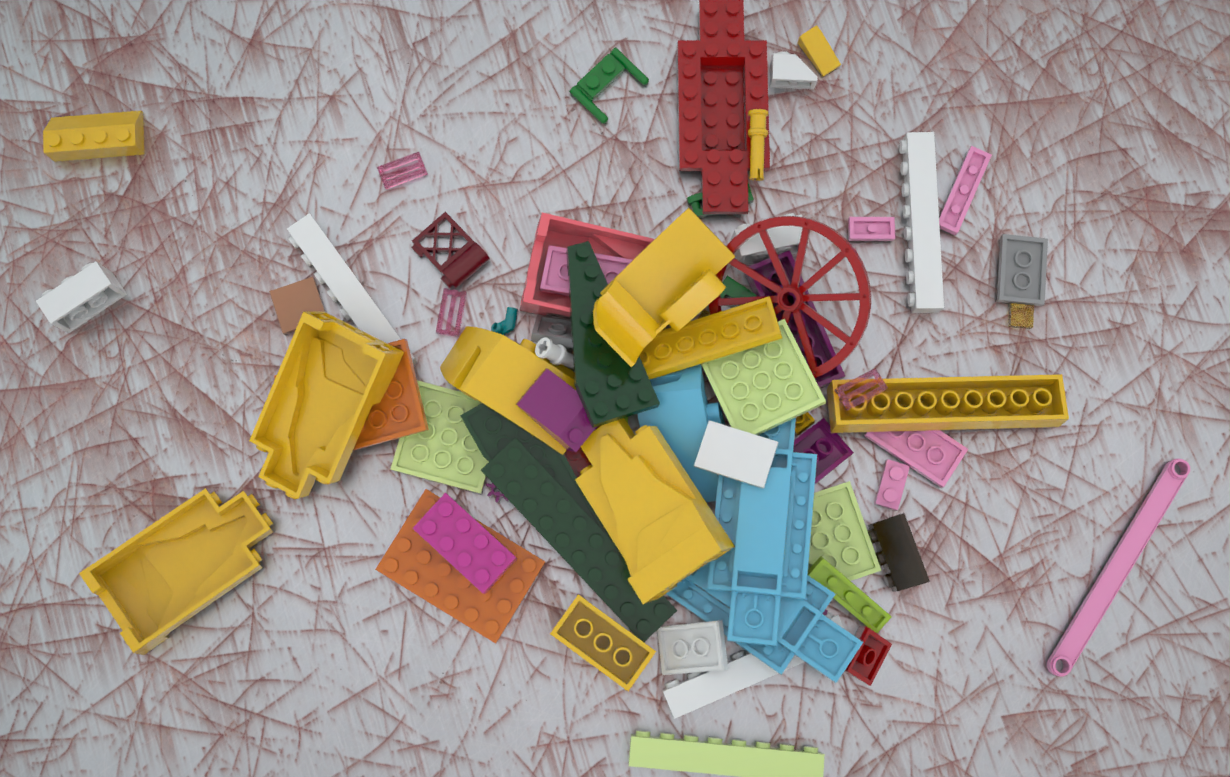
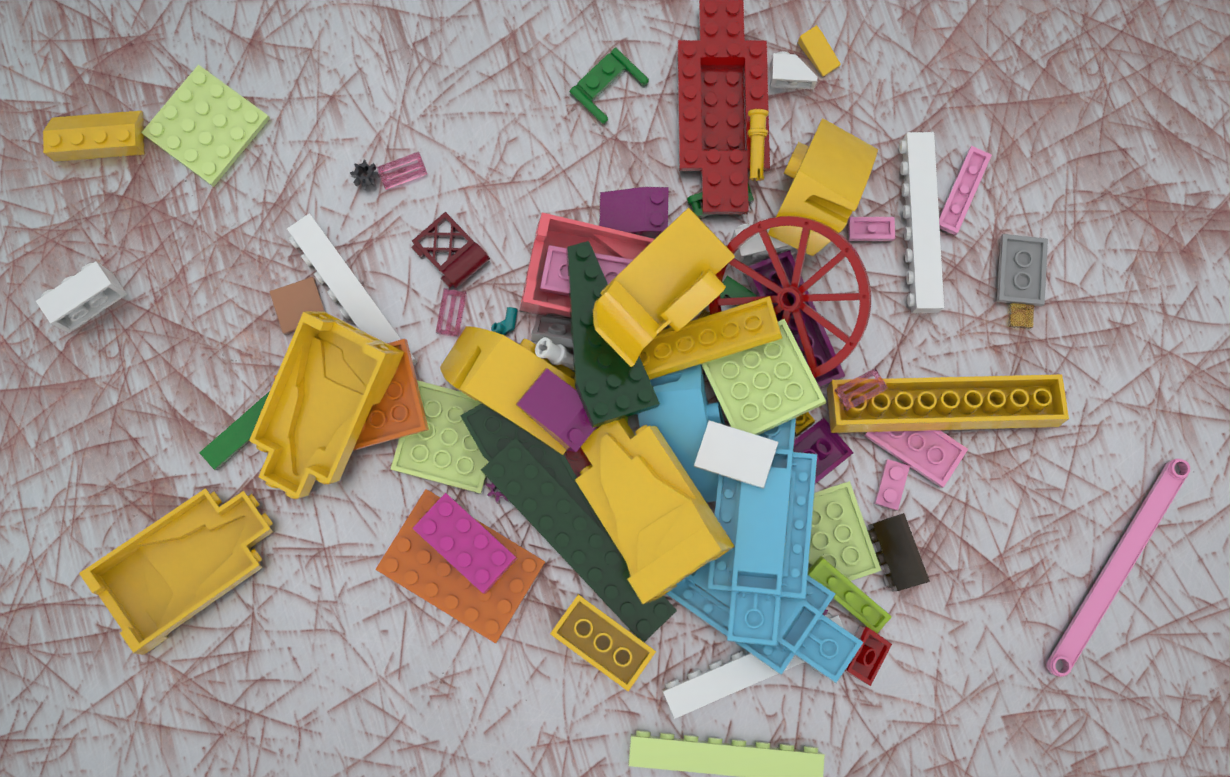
white tile [657,620,728,675] -> none
none -> yellowish green plate [141,64,270,187]
none -> green tile [199,391,270,470]
none -> black gear [350,160,380,190]
none -> magenta slope [599,187,669,238]
none -> yellow beam [768,118,878,256]

